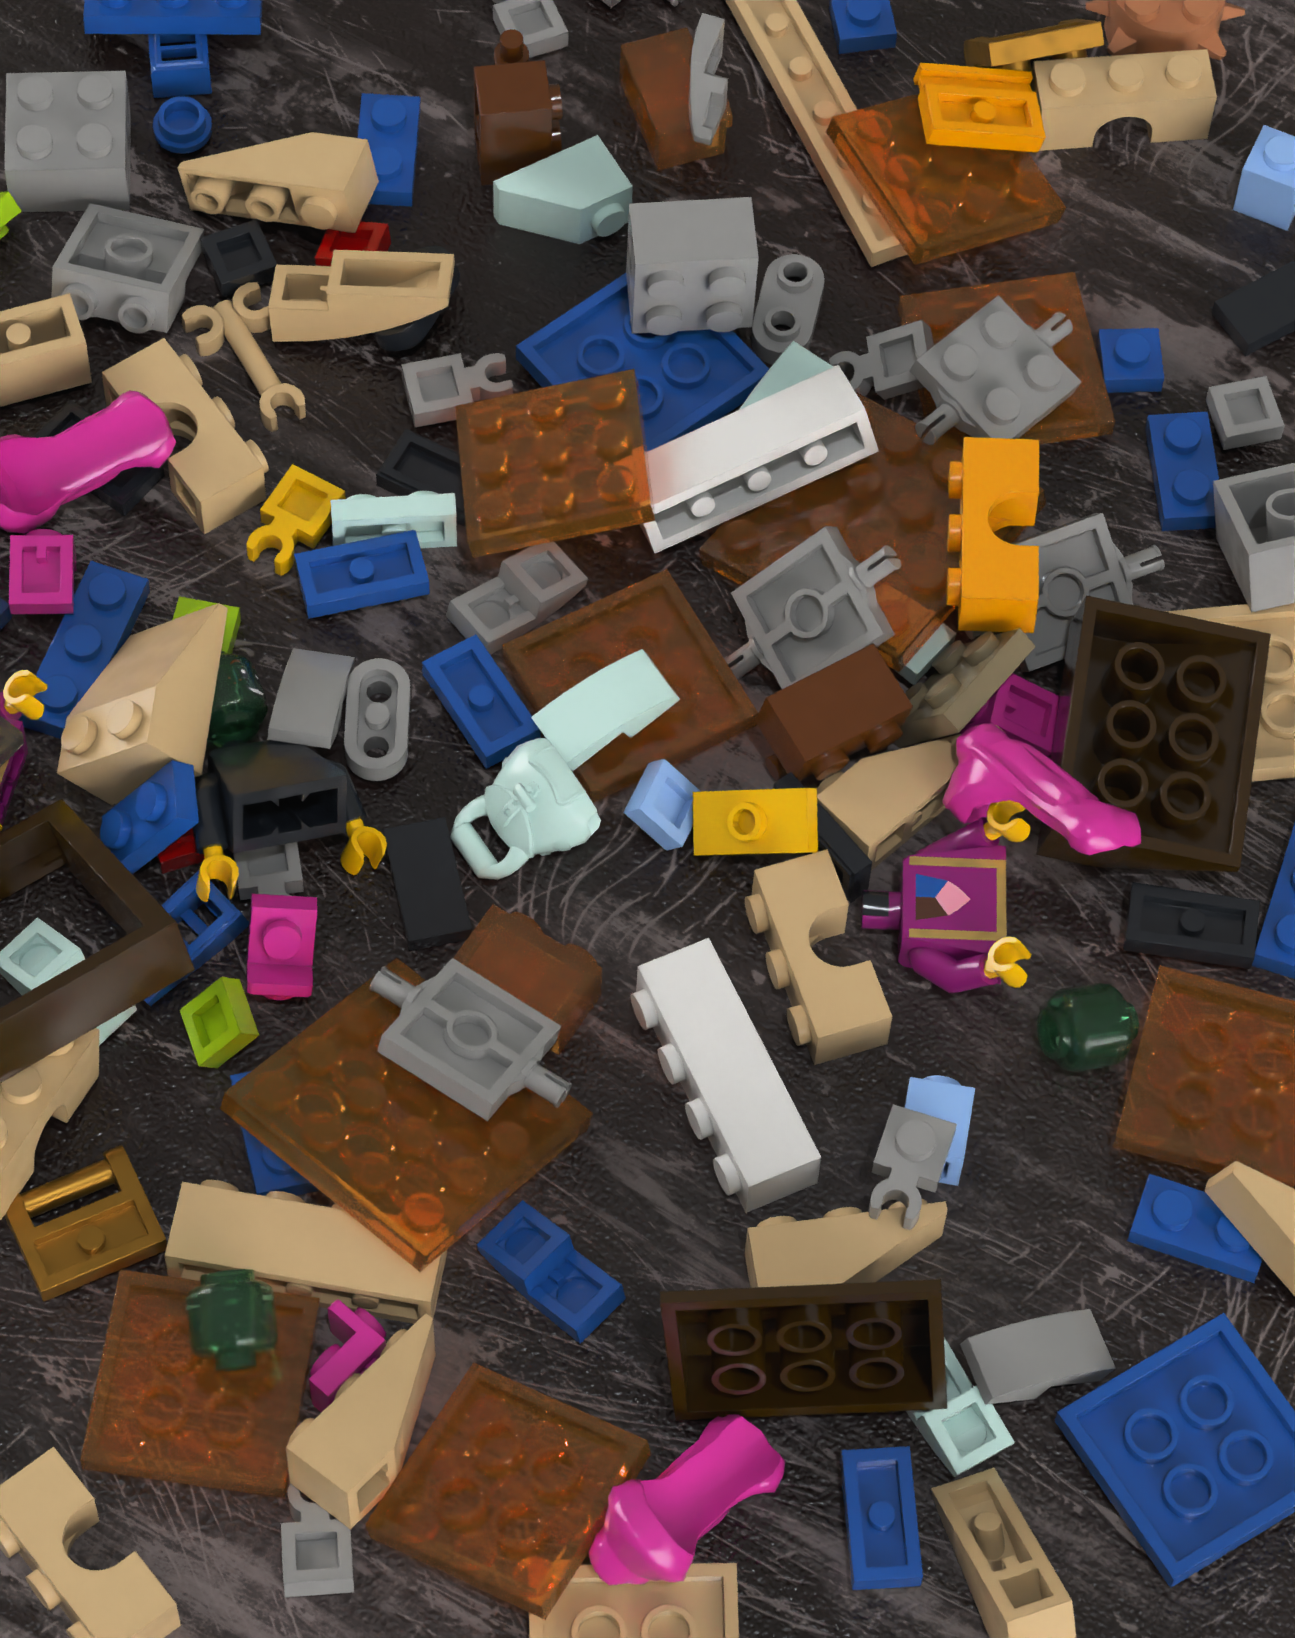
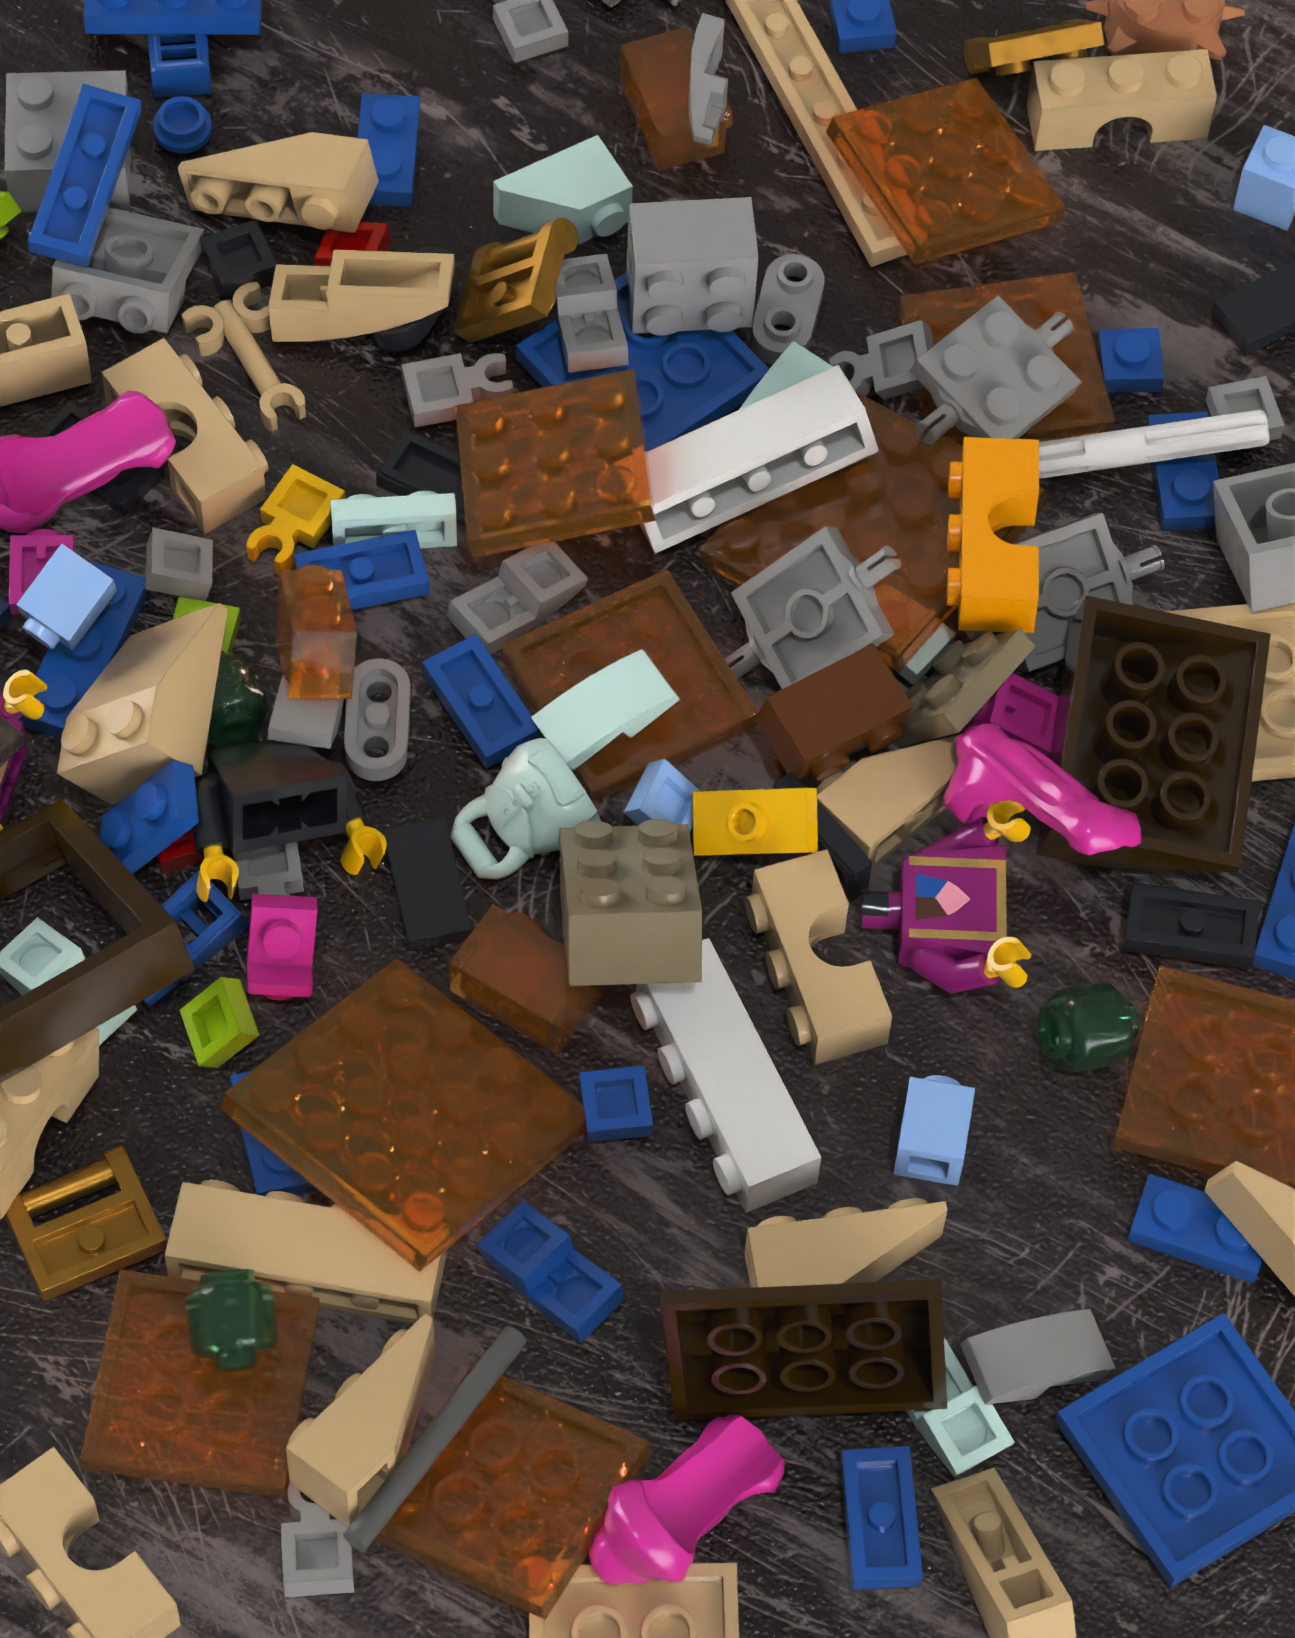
dark pink bracket [309,1299,386,1413] -> none
light grey plate [369,958,572,1121] -> none
reddish brown brick [474,29,562,186] -> none
light grey plate [869,1104,957,1230] -> none
light orange plate [913,62,1046,153] -> none
none -> light blue brick [16,543,117,651]
none -> blue plate [28,84,142,268]
none -> light grey plate [145,527,213,601]
none -> clear orange brick [275,565,357,699]
none -> dark grey bar [343,1326,527,1552]
none -> pearl gold plate [453,218,578,343]
none -> light grey slope [554,254,629,373]
none -> dark tan brick [560,819,702,986]
none -> blue plate [579,1065,653,1143]
none -> white axle [1039,410,1270,479]

